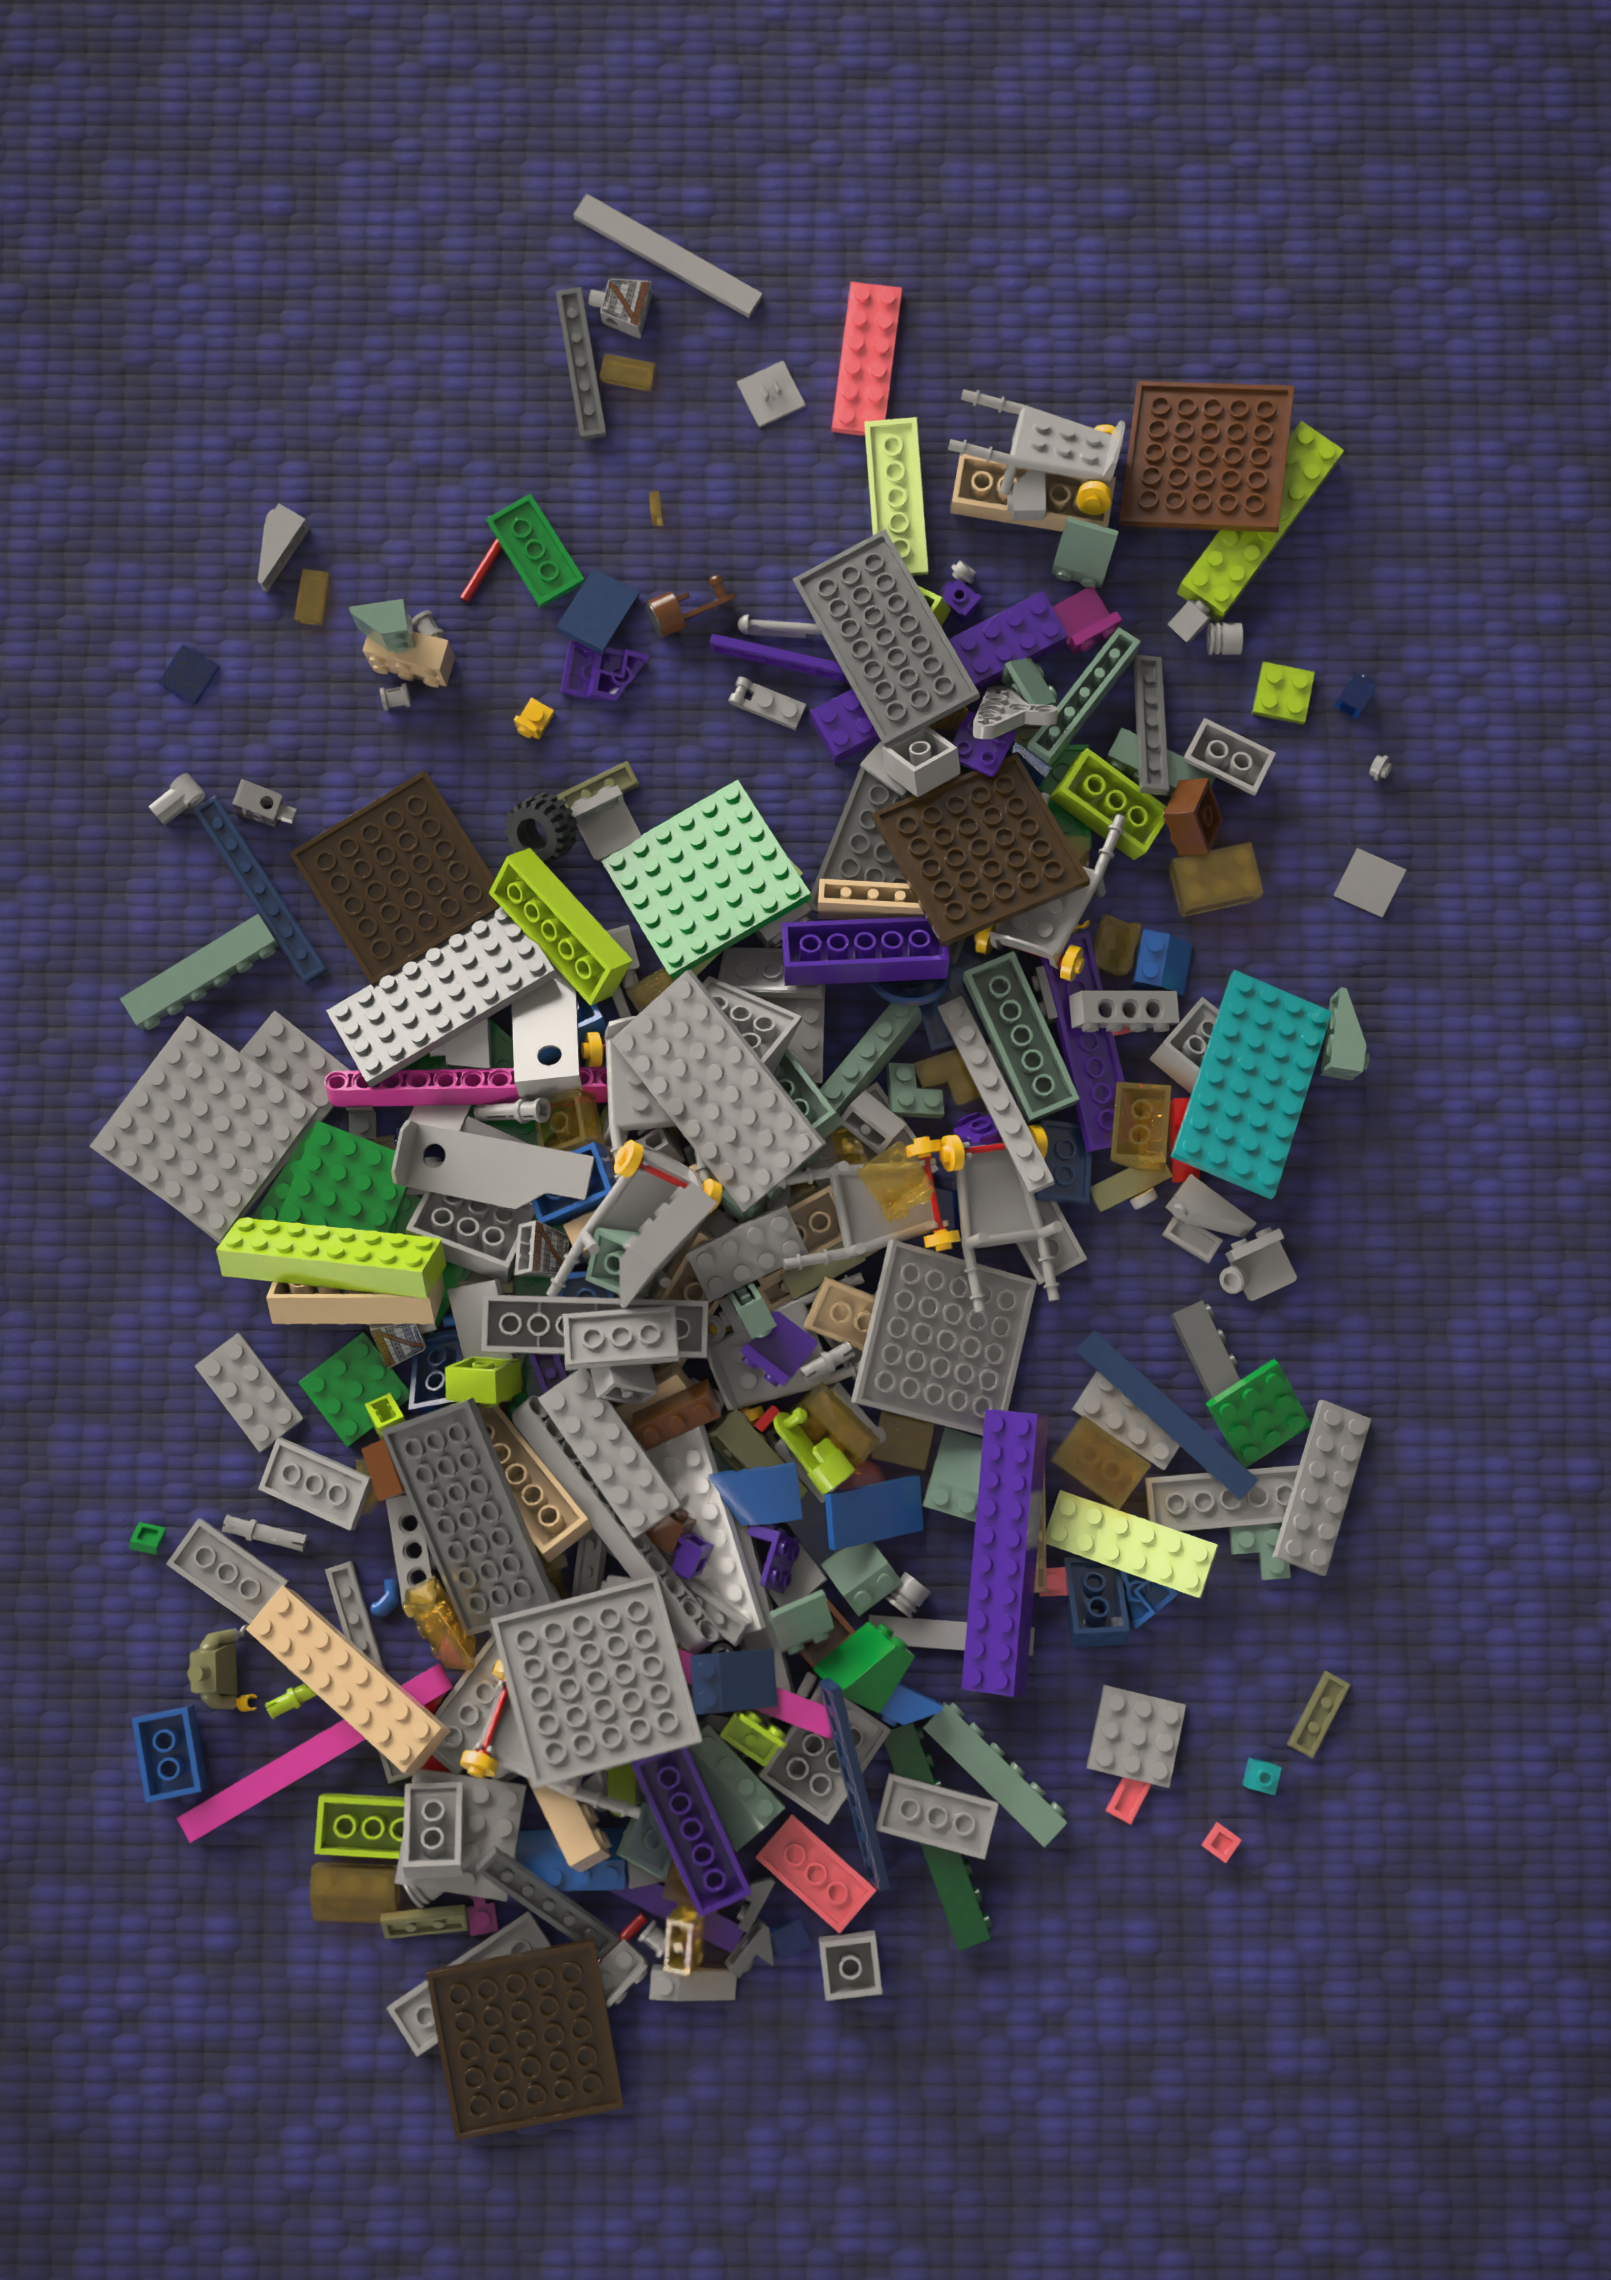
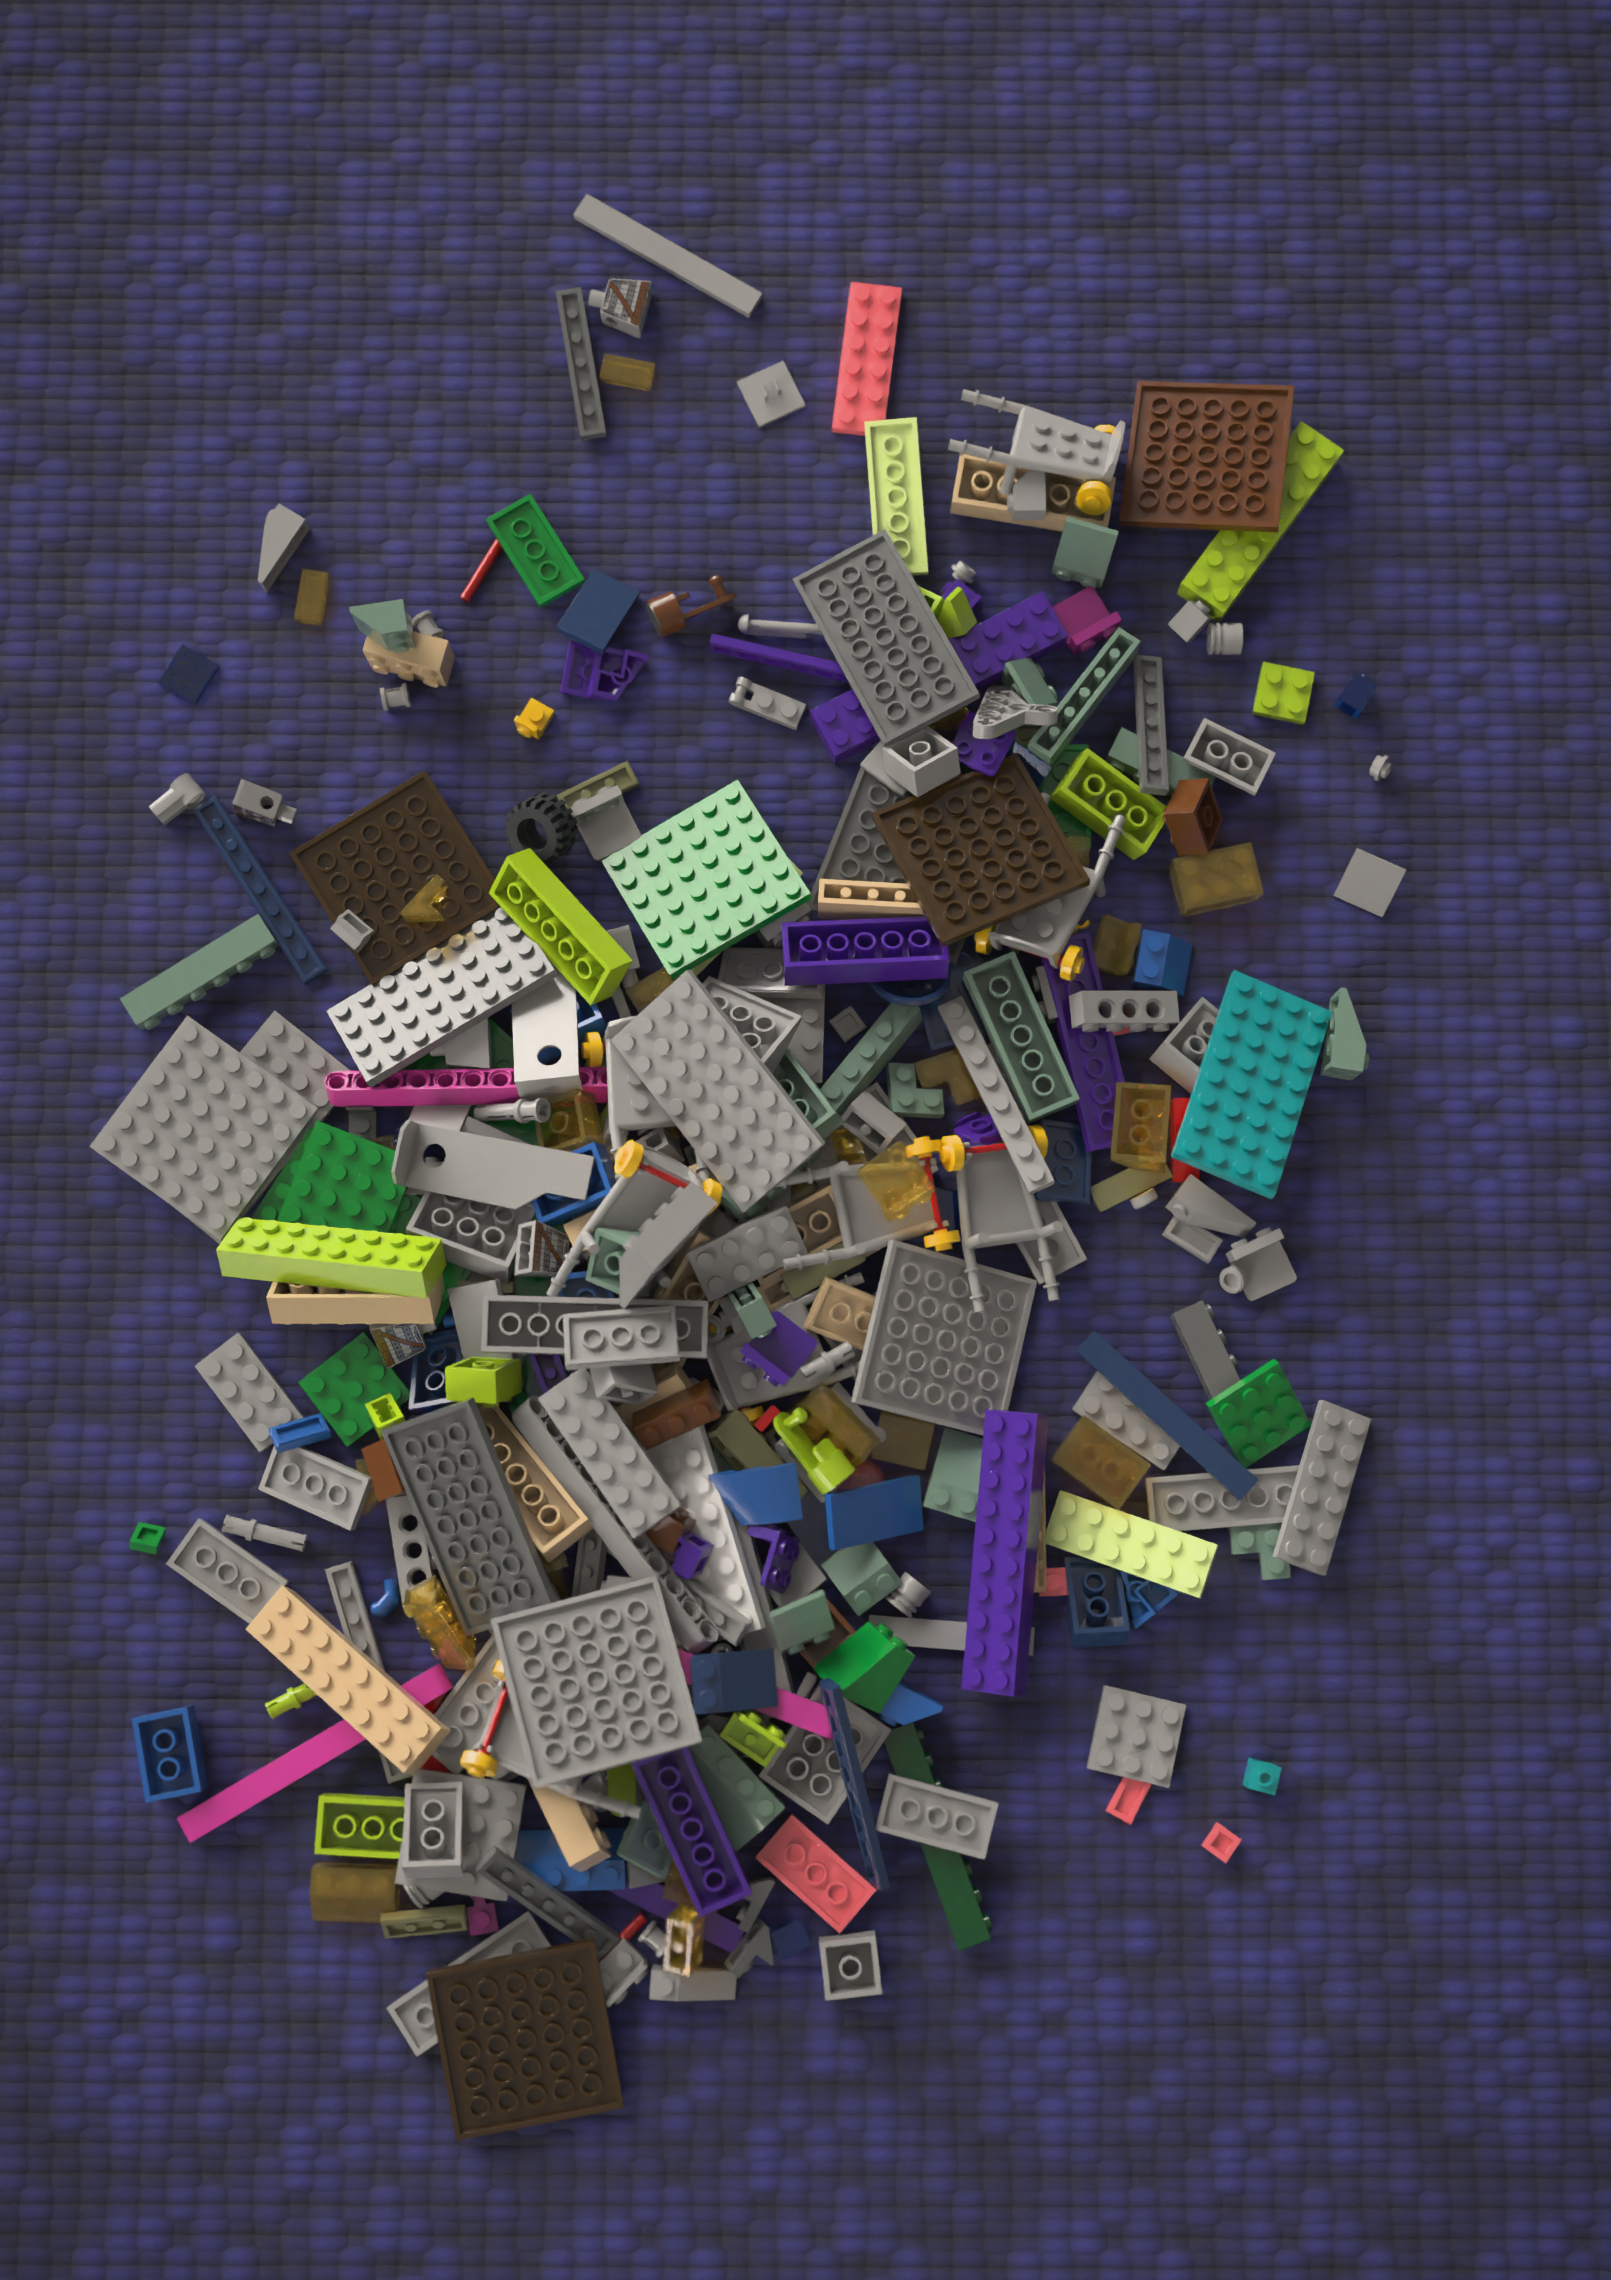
olive torso [187,1624,257,1712] -> none
clear yellow tile [649,491,663,526] -> none
sand green brick [922,1701,1067,1848] -> none
olive tile [1287,1671,1351,1759] -> none
none -> blue tile [269,1413,331,1453]
none -> light grey piece [330,909,373,953]
none -> clear yellow slope [400,874,448,922]
none -> light grey tile [829,1006,866,1043]
none -> lime slope [938,587,977,638]

